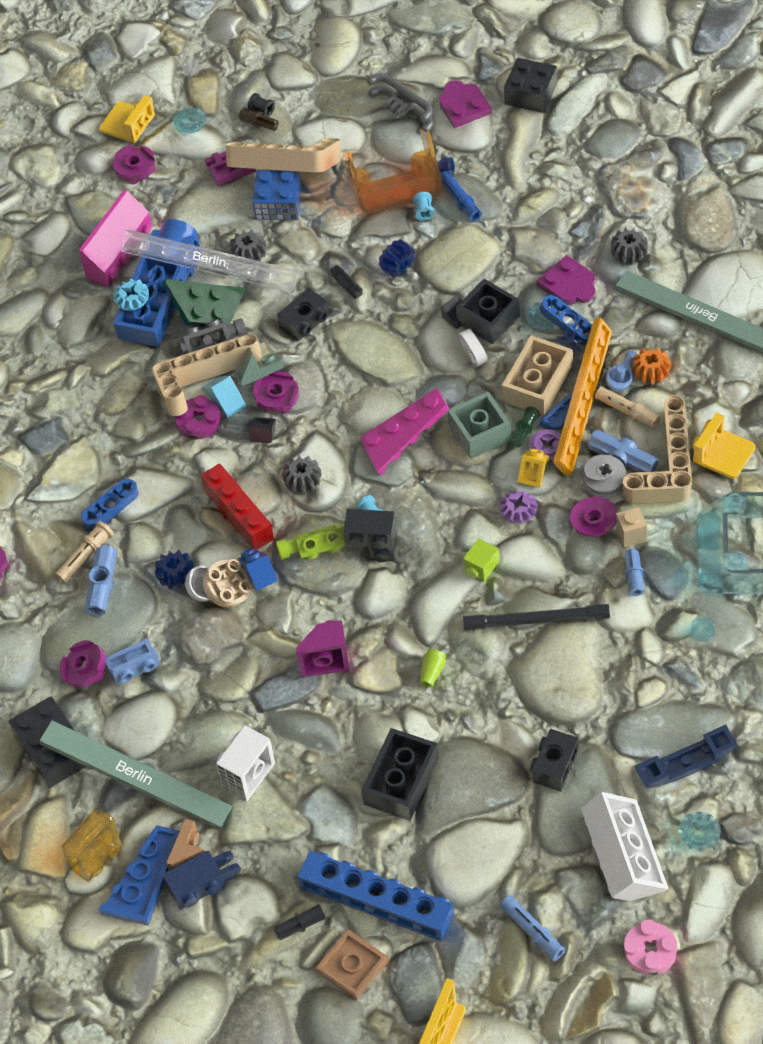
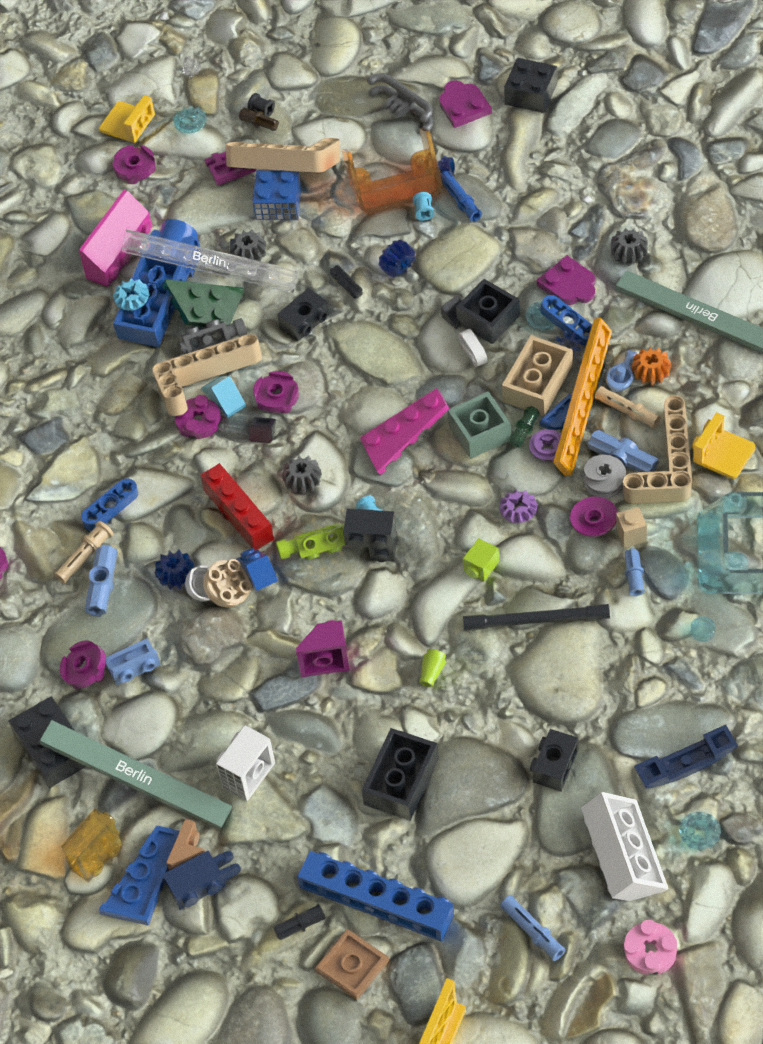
sand green slope [238,347,284,386] -> none
yellow bracket [517,449,549,488] -> none

